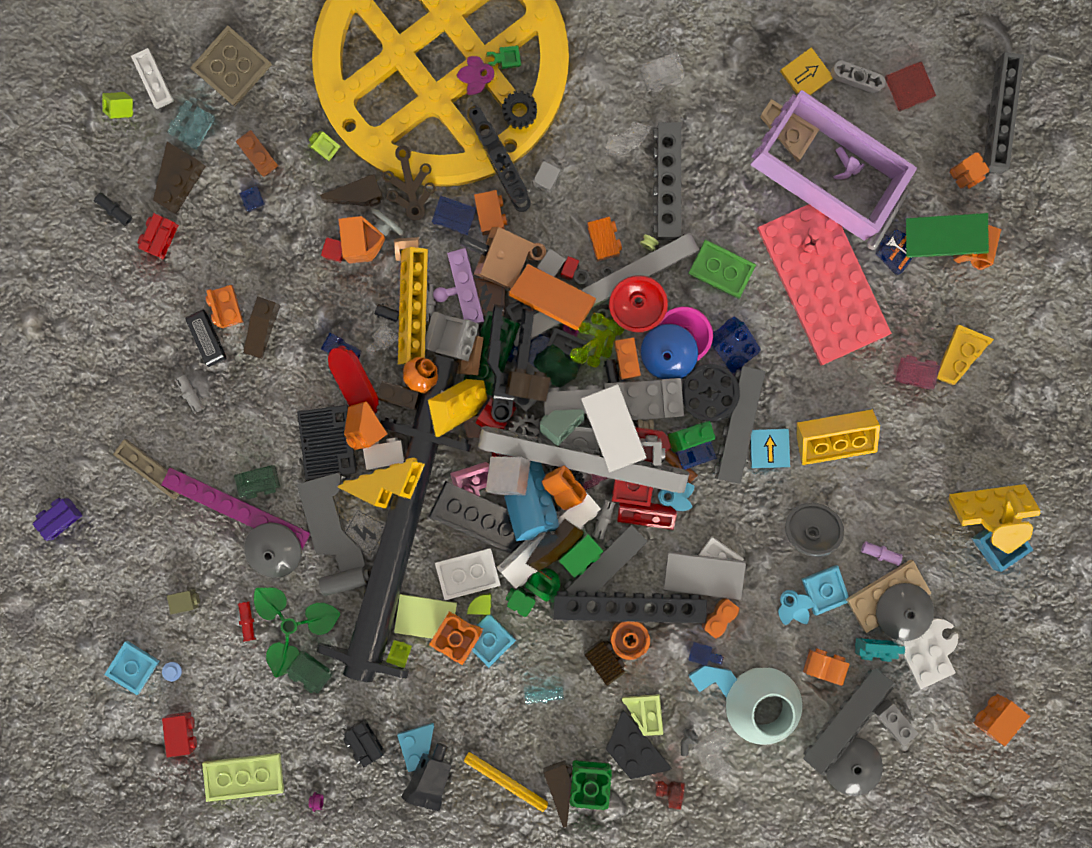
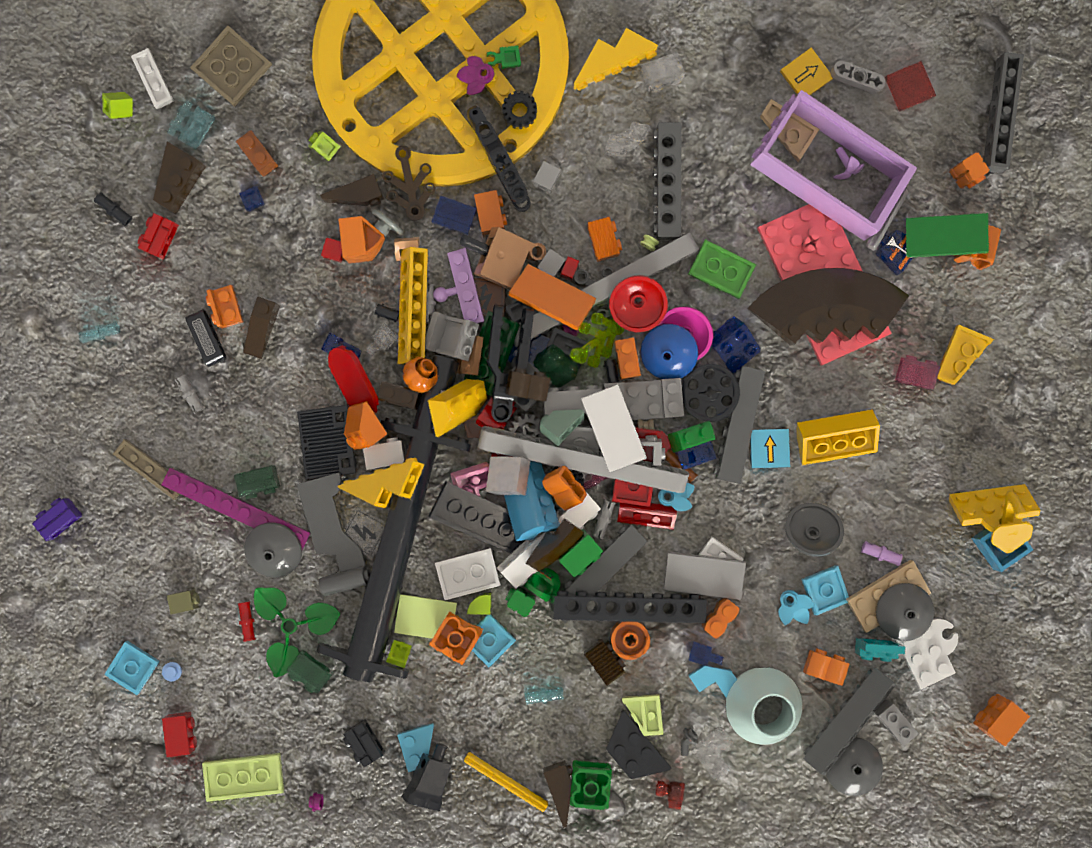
none -> clear light blue pin [79,321,121,344]
none -> yellow slope [574,28,658,91]
none -> dark brown brick [747,268,909,346]

